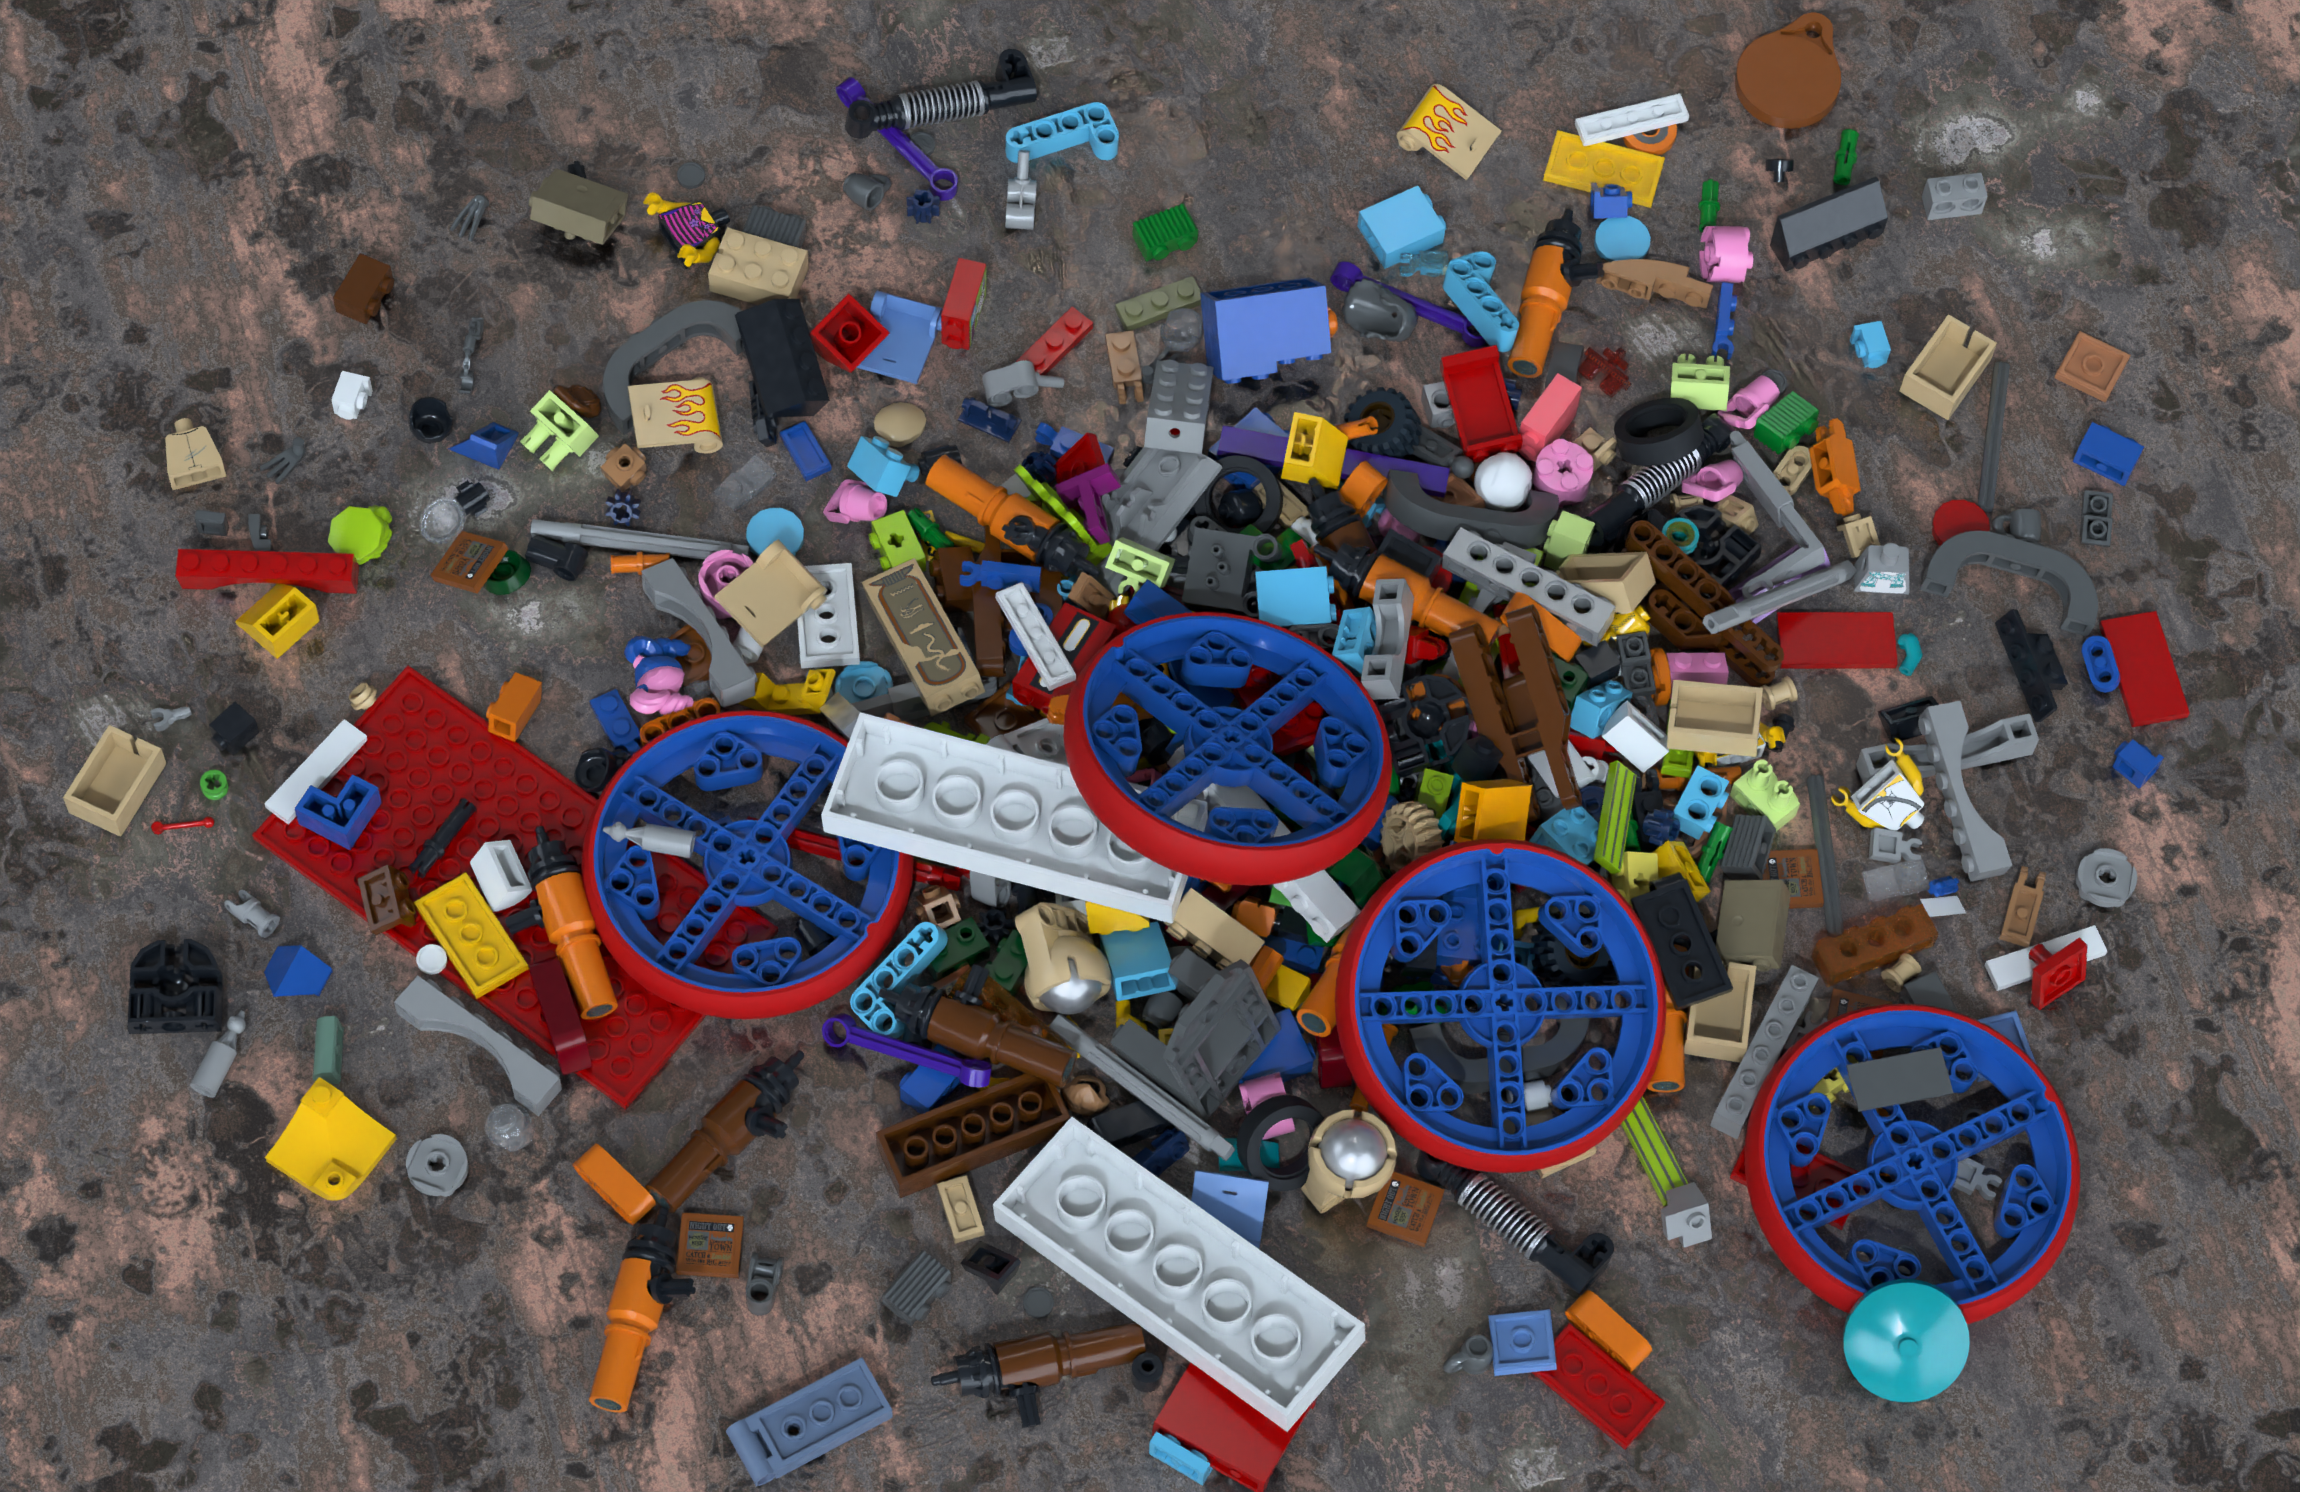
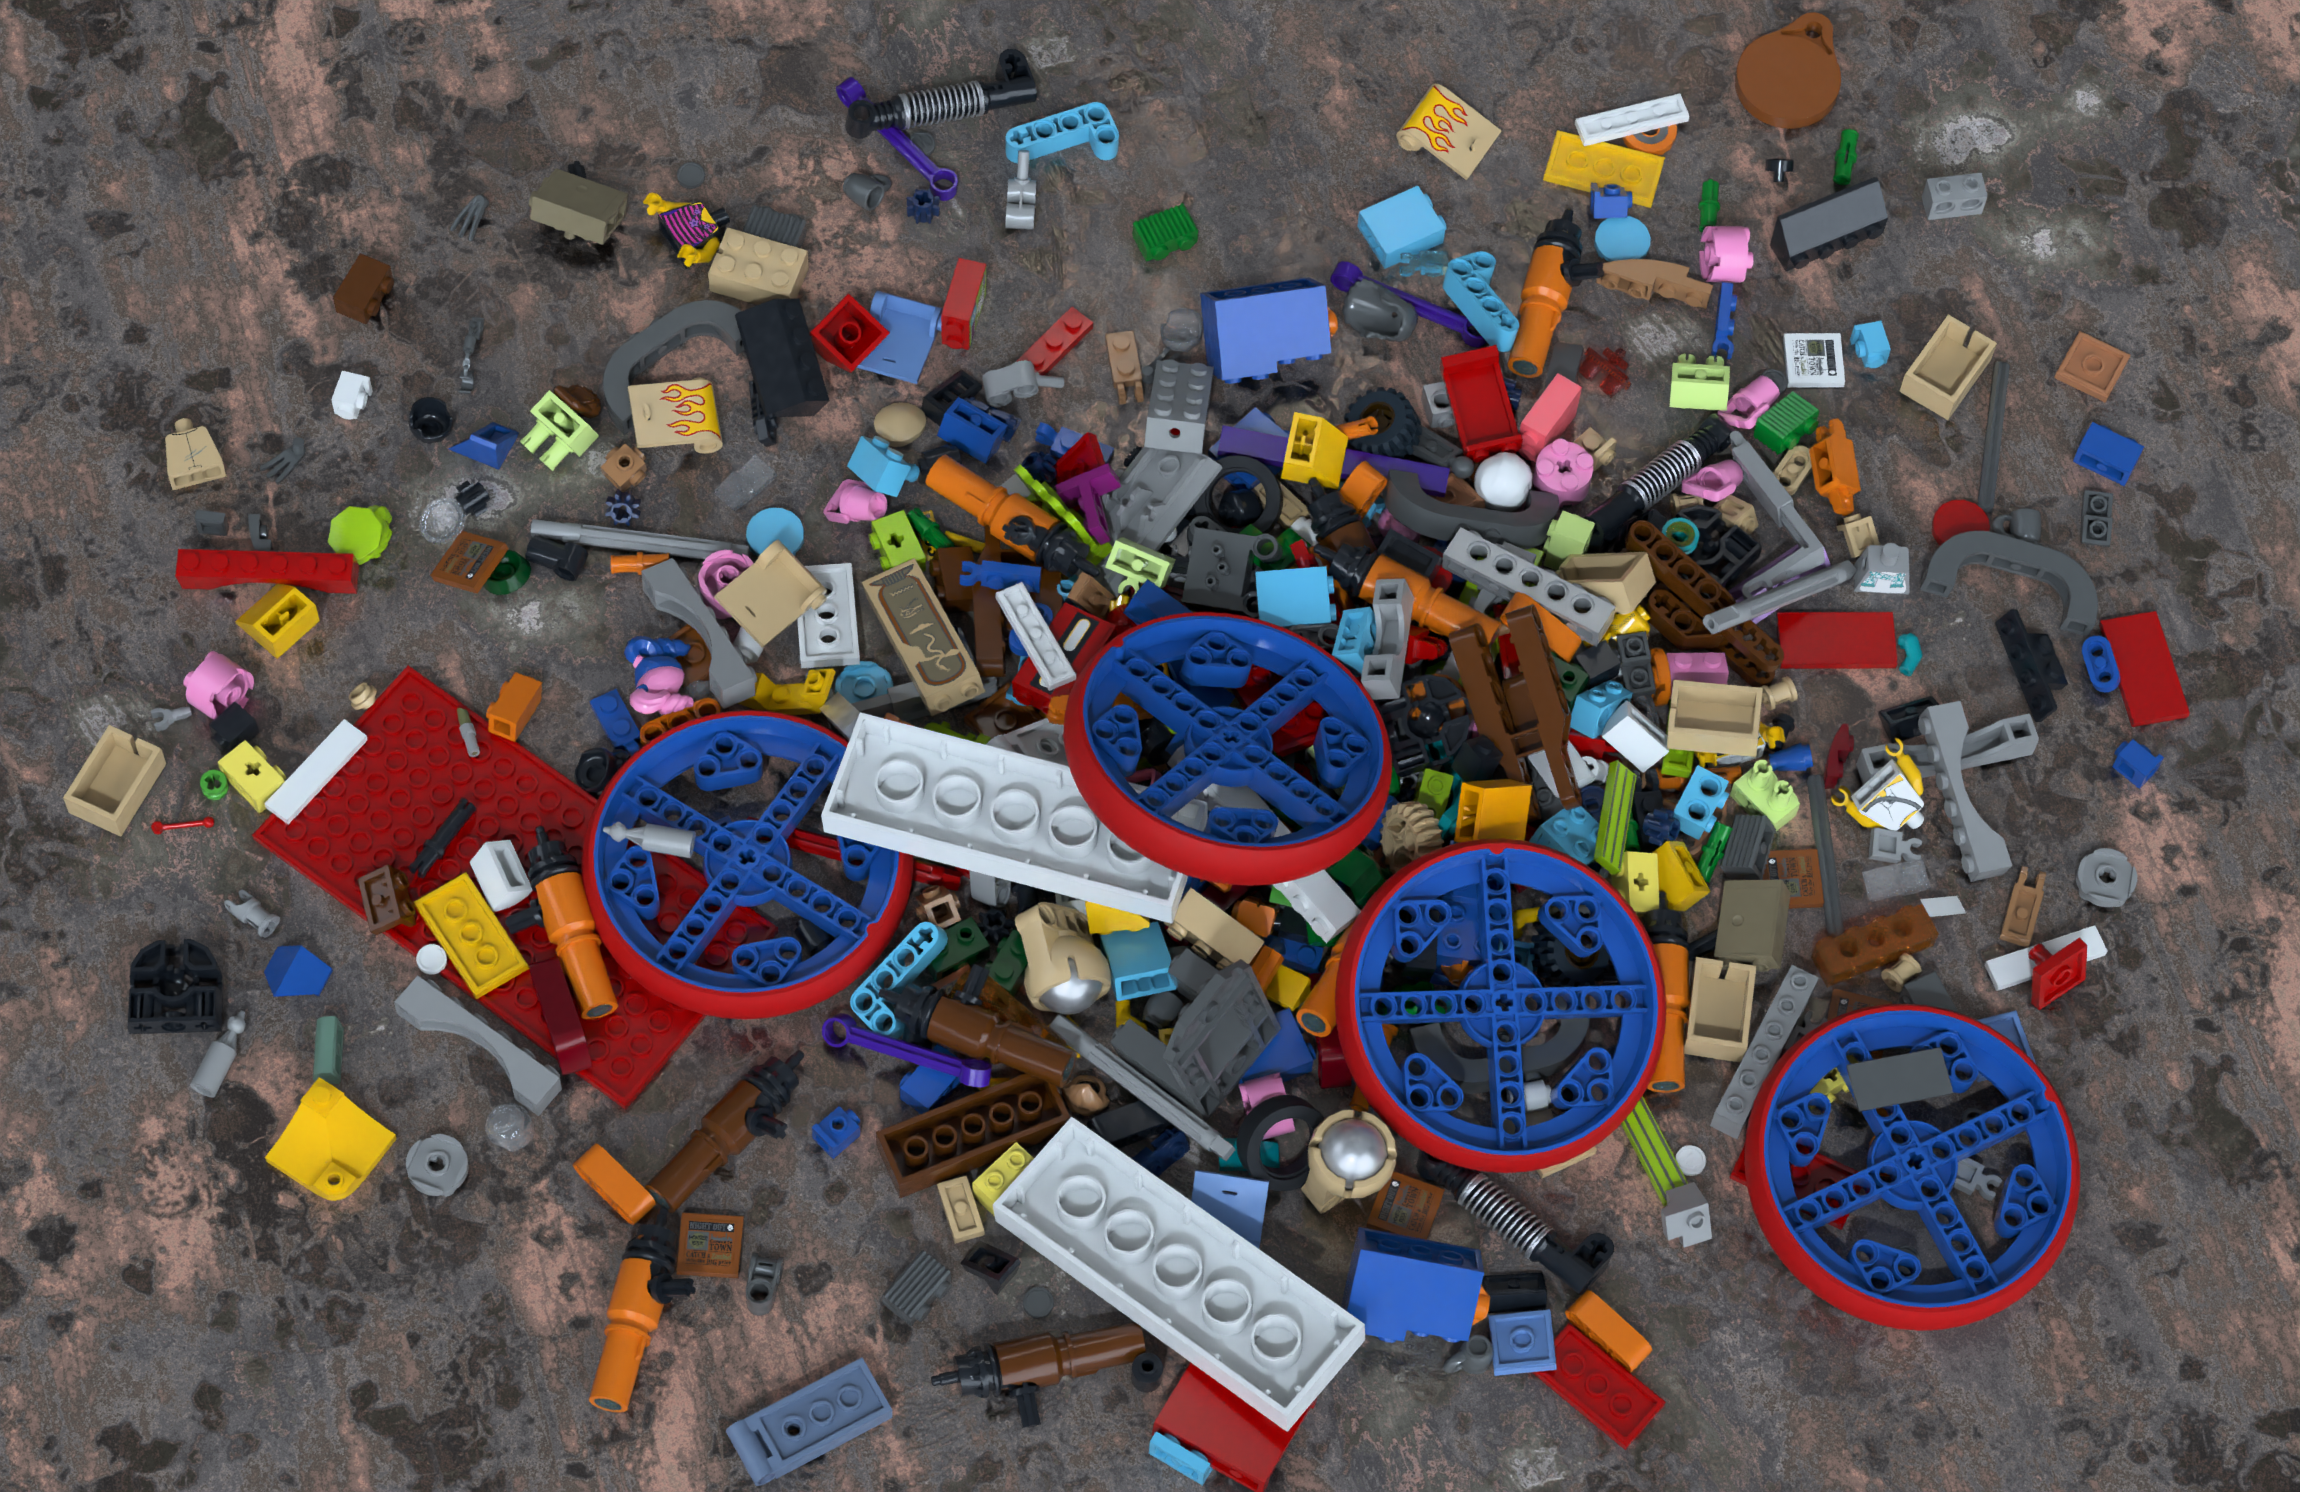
blue brick [295,774,382,850] -> none
blue tile [780,421,832,481] -> none
olive plate [1115,276,1201,331] -> none
black tyre [1614,398,1704,466] -> none
black hinge [1630,872,1733,1011] -> none
teal dish [1843,1279,1970,1402] -> none
blue piece [1928,876,1959,897] -> none
none -> bright pink brick [183,651,254,720]
none -> light yellow brick [218,740,286,814]
none -> light grey piece [457,708,480,757]
none -> blue brick [812,1106,860,1159]
none -> black slope [921,369,982,426]
none -> blue brick [937,397,1008,464]
none -> light yellow brick [972,1142,1034,1216]
none -> blue piece [1341,1227,1490,1343]
none -> black slope [1482,1272,1547,1313]
none -> white piece [1675,1145,1706,1176]
none -> blue cone [1768,742,1813,771]
none -> white tile [1783,333,1845,388]
none -> dark red slope [1823,723,1854,789]

